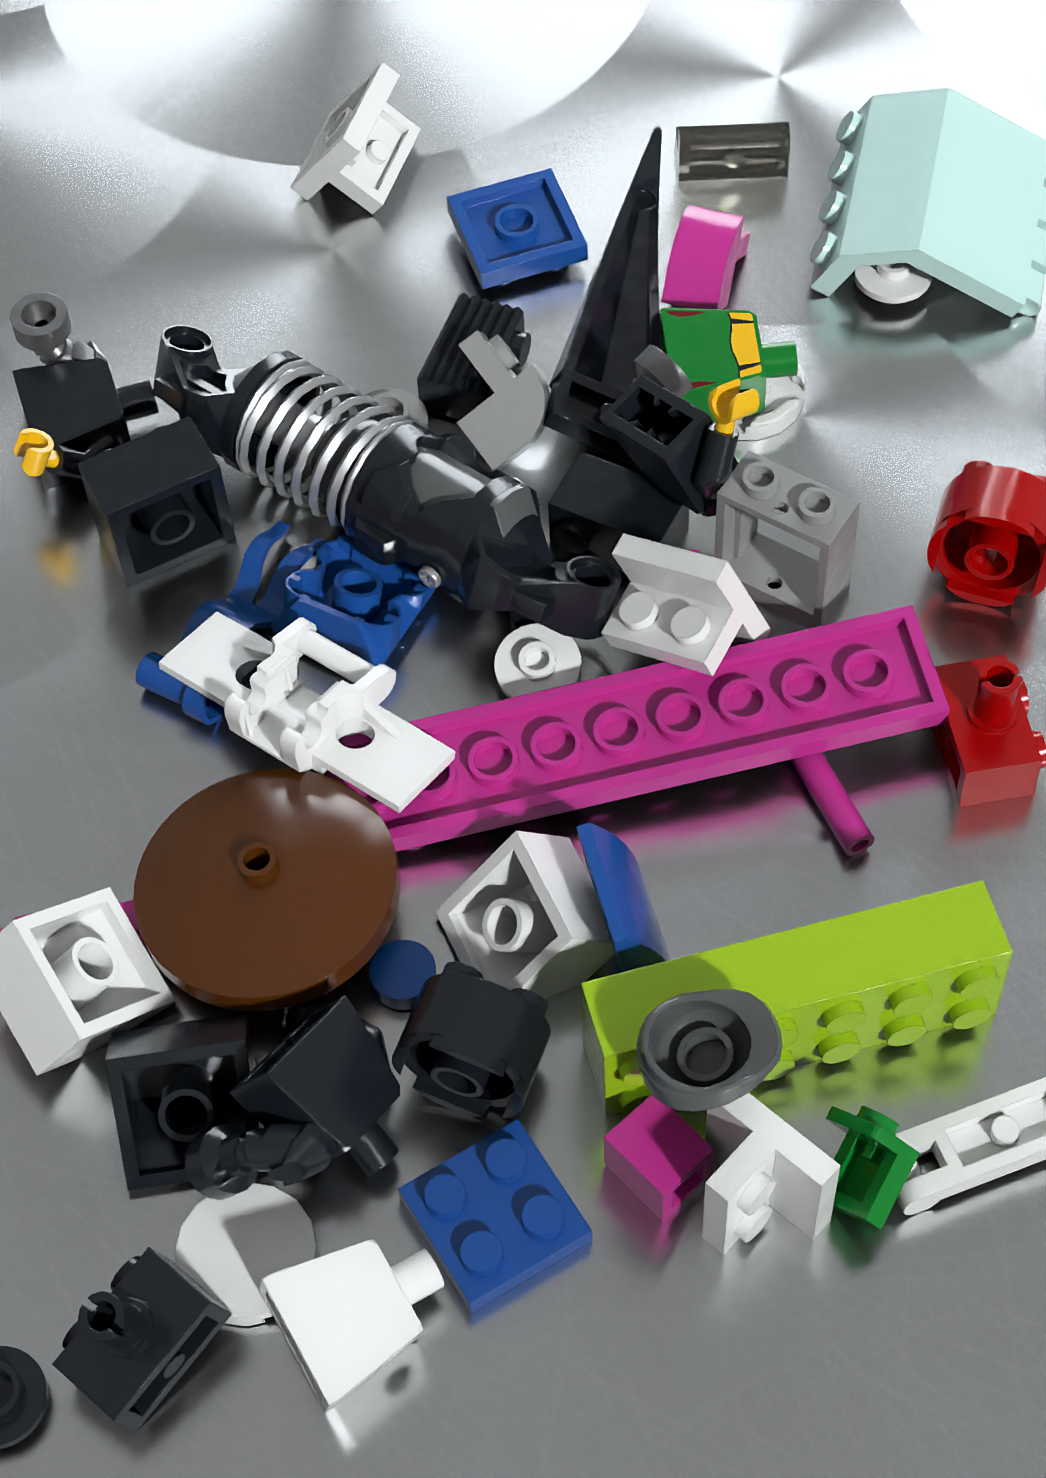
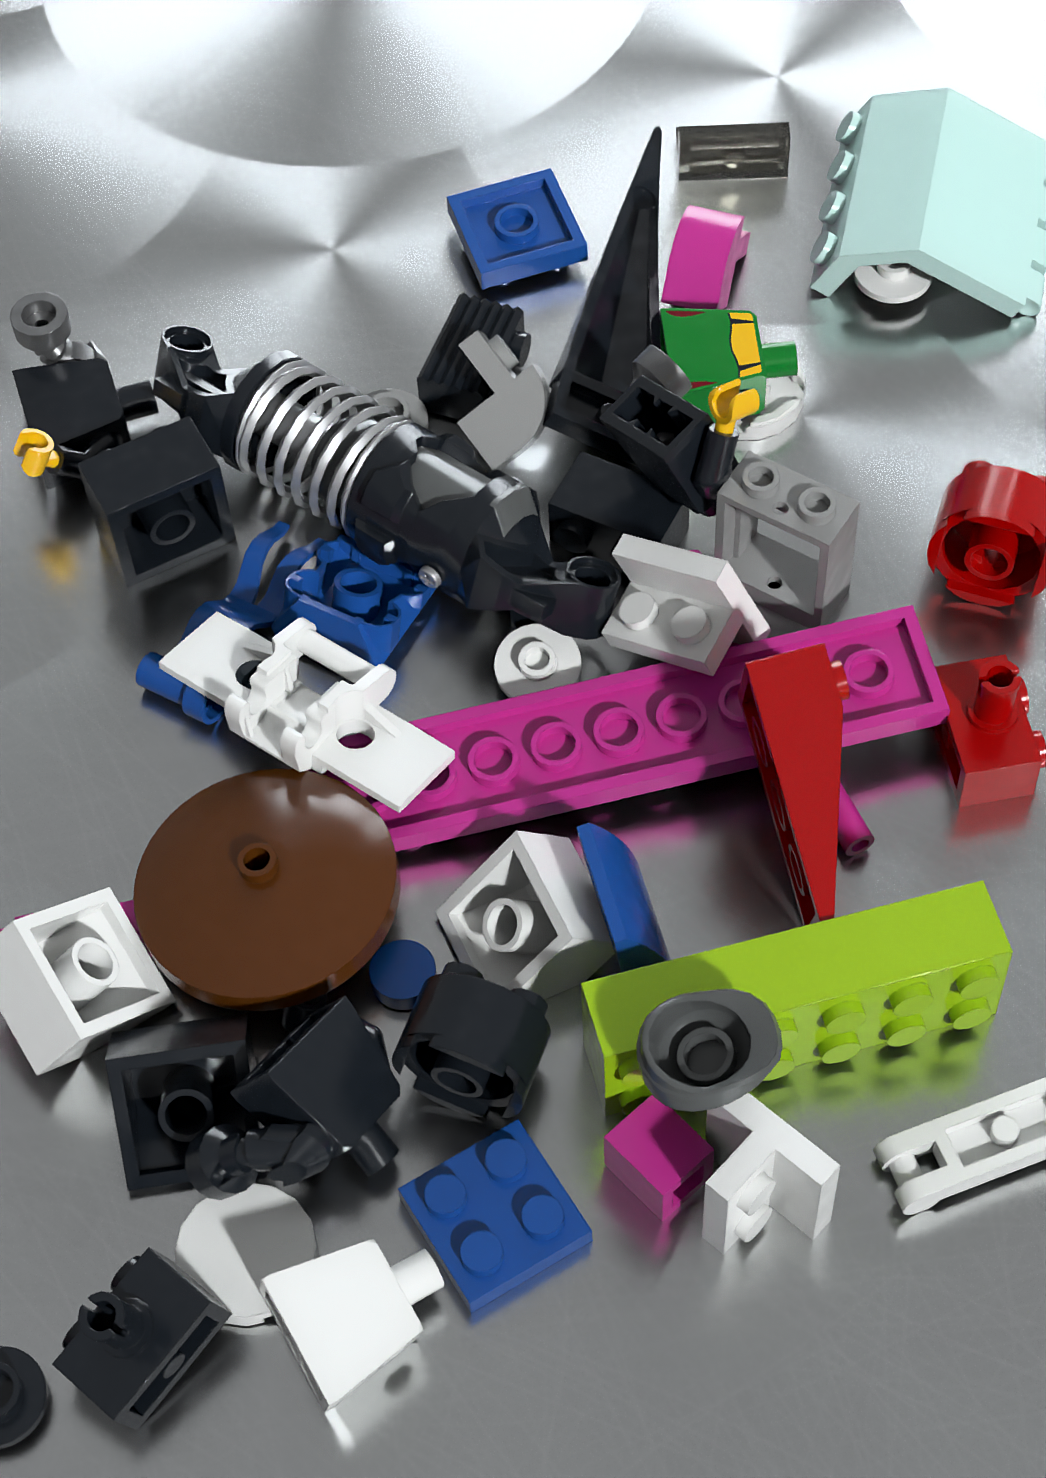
white bracket [290,62,421,214] -> none
green bracket [825,1106,919,1230] -> none
none -> red slope [738,643,850,926]

